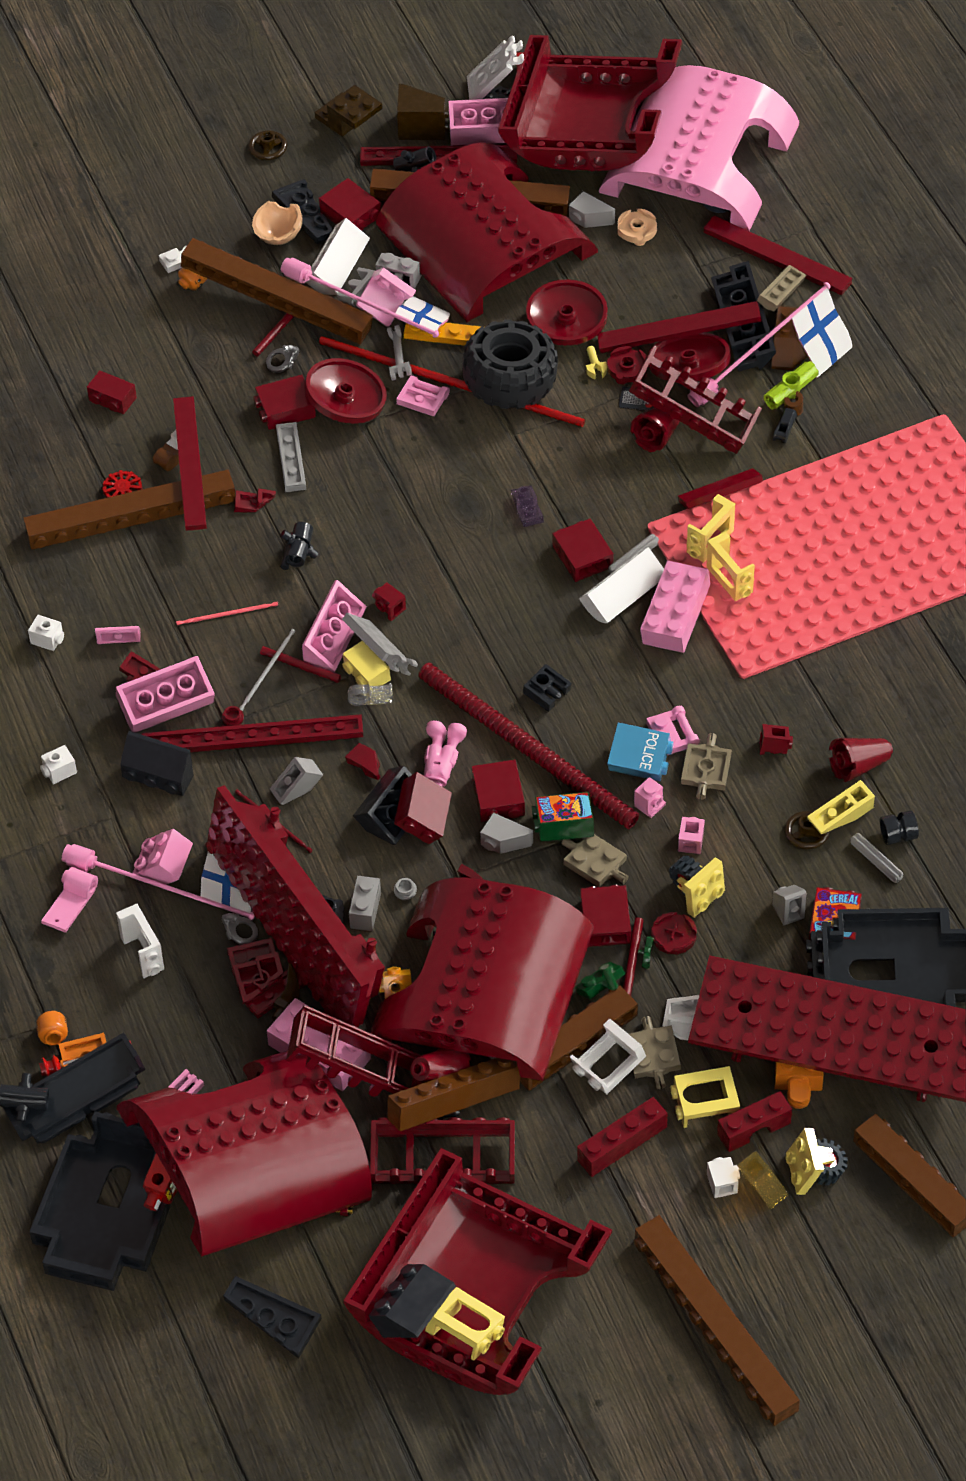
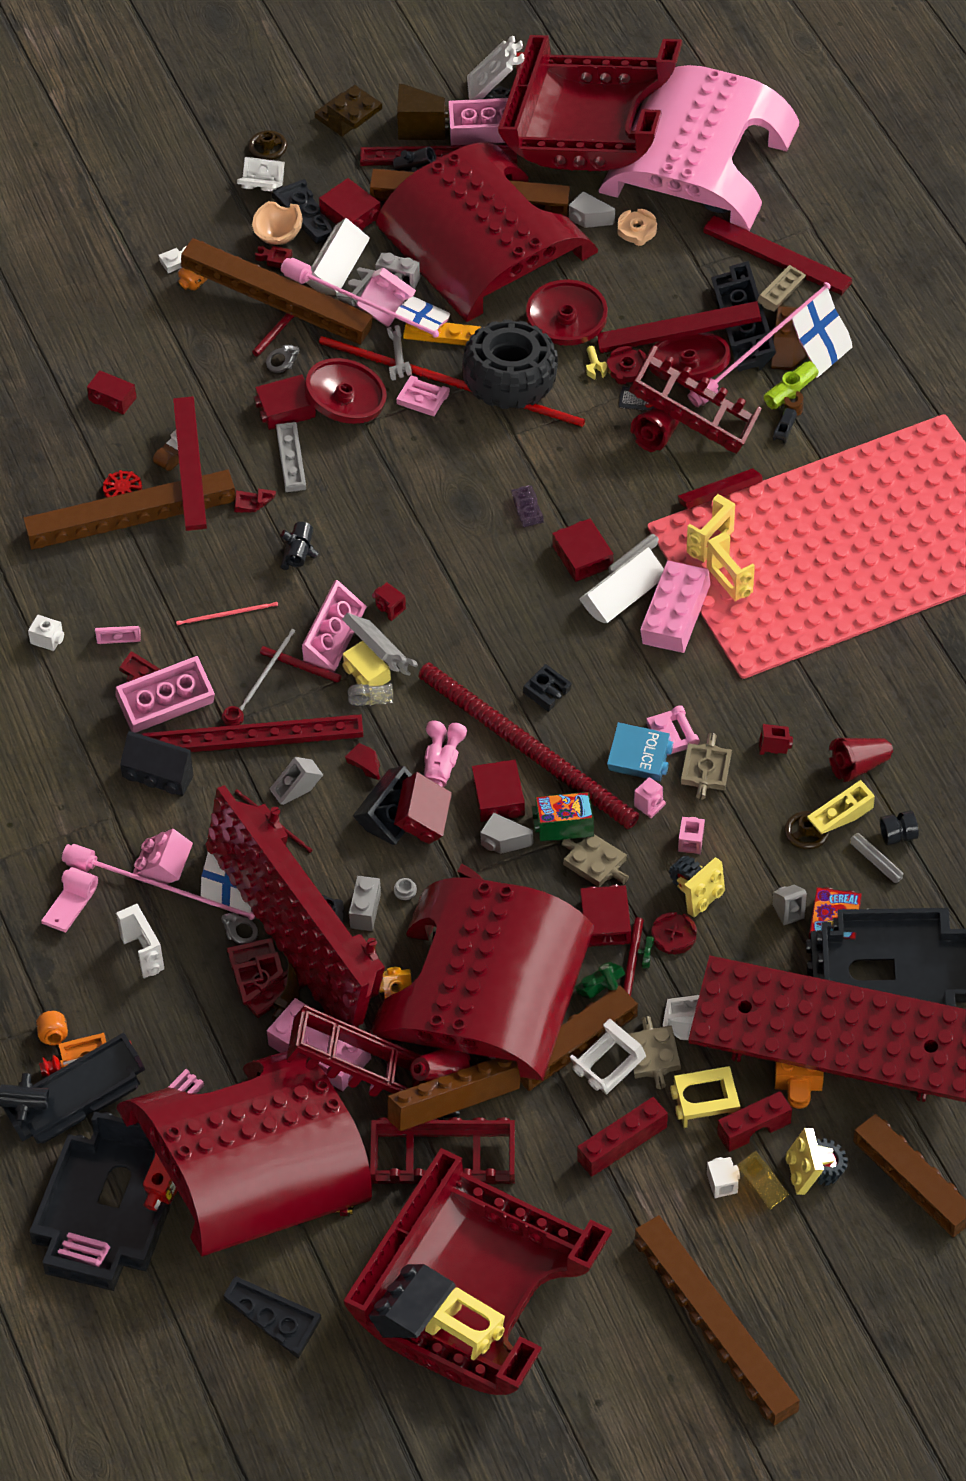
white brick [40,745,77,784] -> none
none -> bright pink tile [57,1233,110,1267]
none -> white bracket [237,157,285,191]
none -> dark red plate [255,246,292,268]

